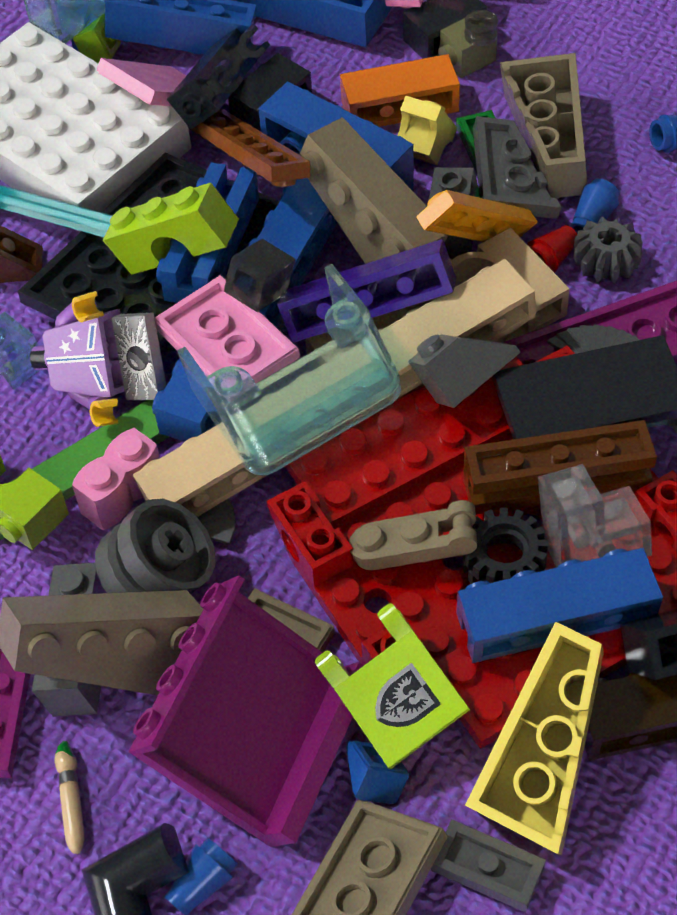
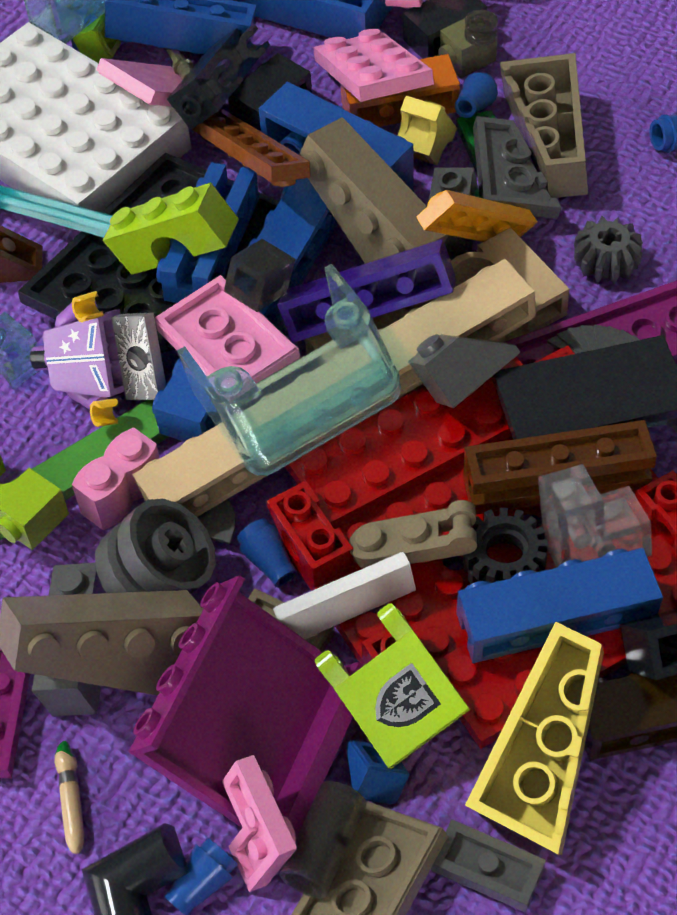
red cone [527,225,577,273] -> none
blue cone [570,178,620,234] -> none
none -> olive piece [165,48,194,80]
none -> bright pink plate [222,755,297,892]
none -> blue cone [237,518,298,588]
none -> white tile [273,552,416,639]
none -> clear smoke pin [280,781,367,898]
none -> bright pink plate [313,29,434,102]
none -> blue cone [455,73,498,118]

